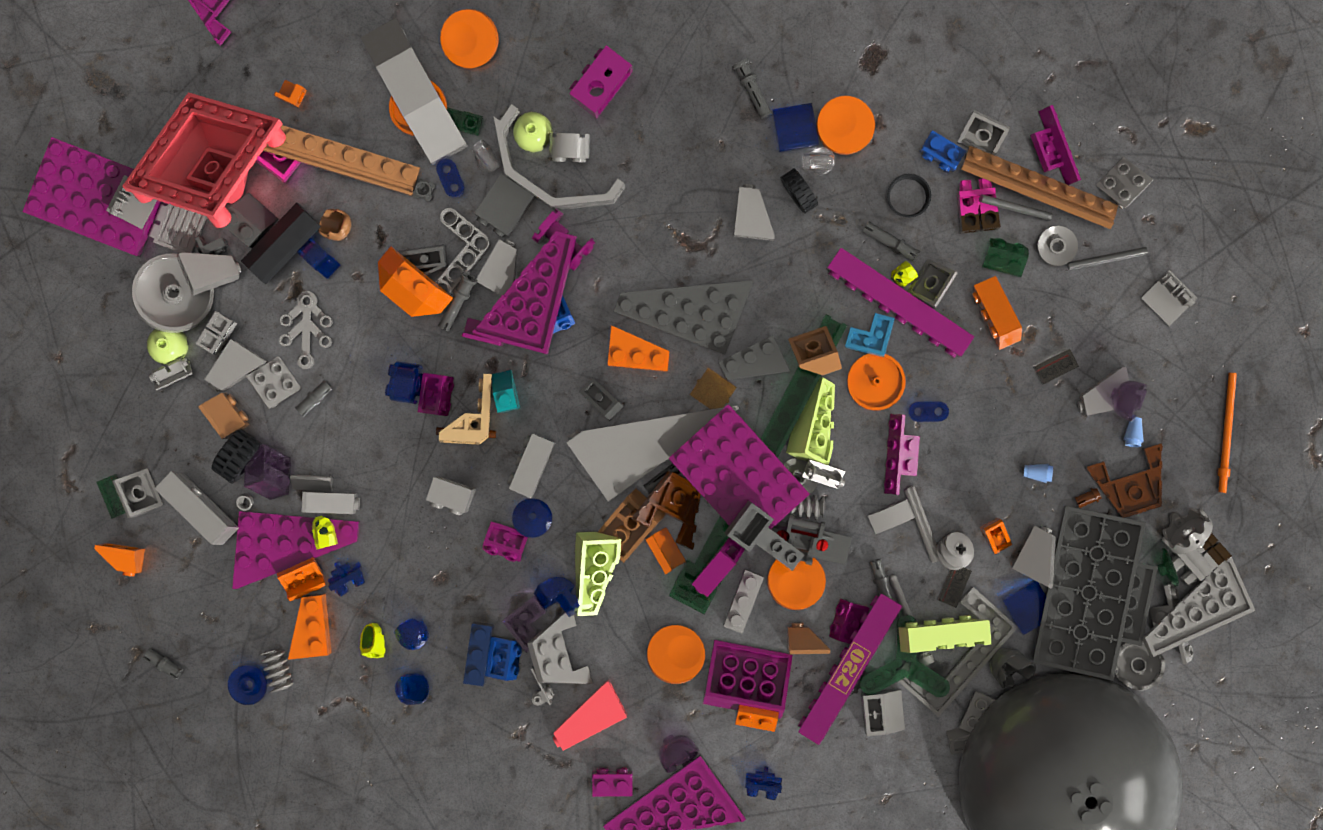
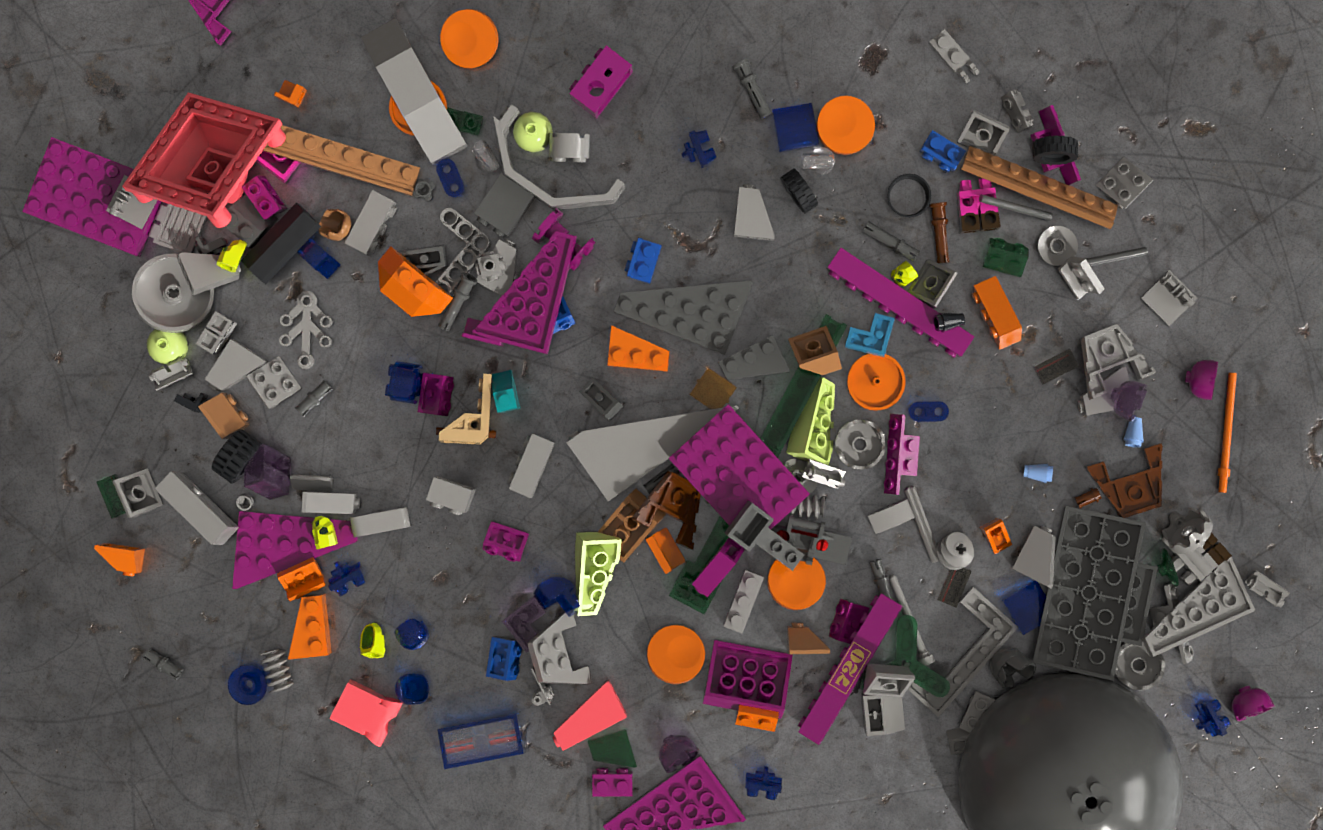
dark blue brick [463,622,494,686] -> none
clear blue dish [512,498,552,538] -> none
yellowish green wedge [898,615,991,653] -> none
none -> black bracket [174,393,208,413]
none -> neon yellow rock [216,240,247,272]
none -> magenta bracket [242,176,287,219]
none -> coral piece [329,679,403,747]
none -> light grey brick [345,190,397,256]
none -> light grey beam [350,507,411,538]
none -> clear brick [437,714,526,769]
none -> light grey brick [475,251,506,282]
none -> clear green wing [588,729,637,768]
none -> blue bracket [624,237,662,284]
none -> clear blue hips [681,130,717,168]
none -> light grey plate [835,419,885,470]
none -> light grey slope [863,664,915,697]
none -> light grey hinge [929,29,980,83]
none -> reddish brown pin [929,202,950,263]
none -> black cone [934,313,965,332]
none -> light grey hinge [1001,89,1034,133]
none -> black tyre [1033,135,1078,165]
none -> light grey bracket [1058,256,1105,299]
none -> light grey wing [1081,324,1156,400]
none -> magenta cylinder [1185,360,1218,400]
none -> clear blue hips [1195,699,1231,737]
none -> magenta cylinder [1232,686,1275,722]
none -> light grey hinge [1245,570,1290,608]

